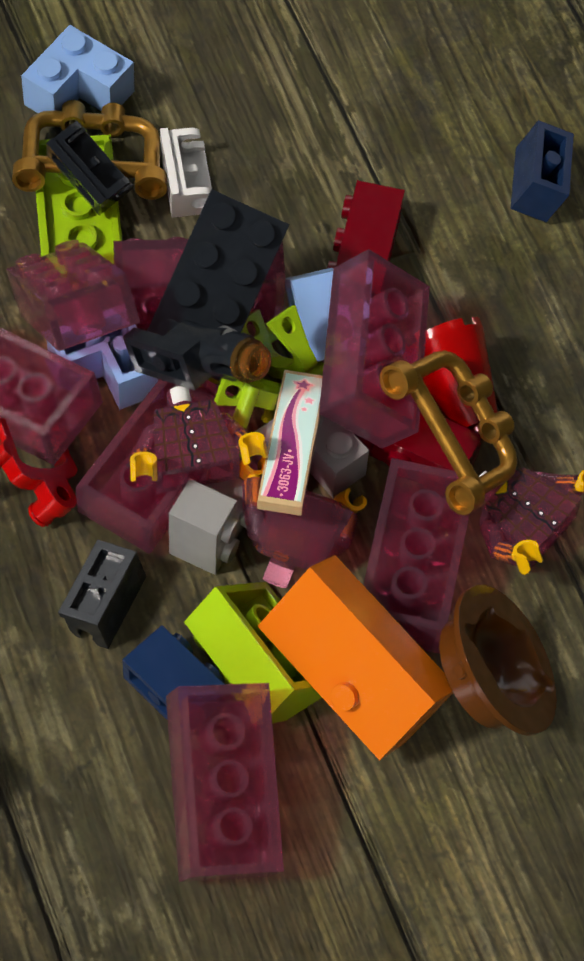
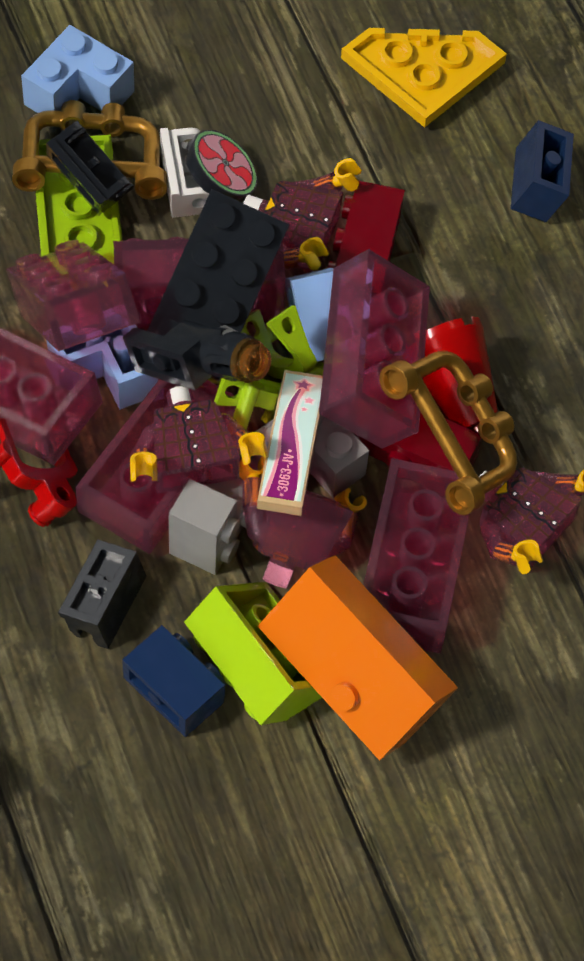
clear pink brick [166,683,284,882] -> none
reddish brown piece [439,585,557,736] -> none
none -> tile [185,130,258,202]
none -> torso [244,158,362,273]
none -> yellow plate [341,28,507,128]

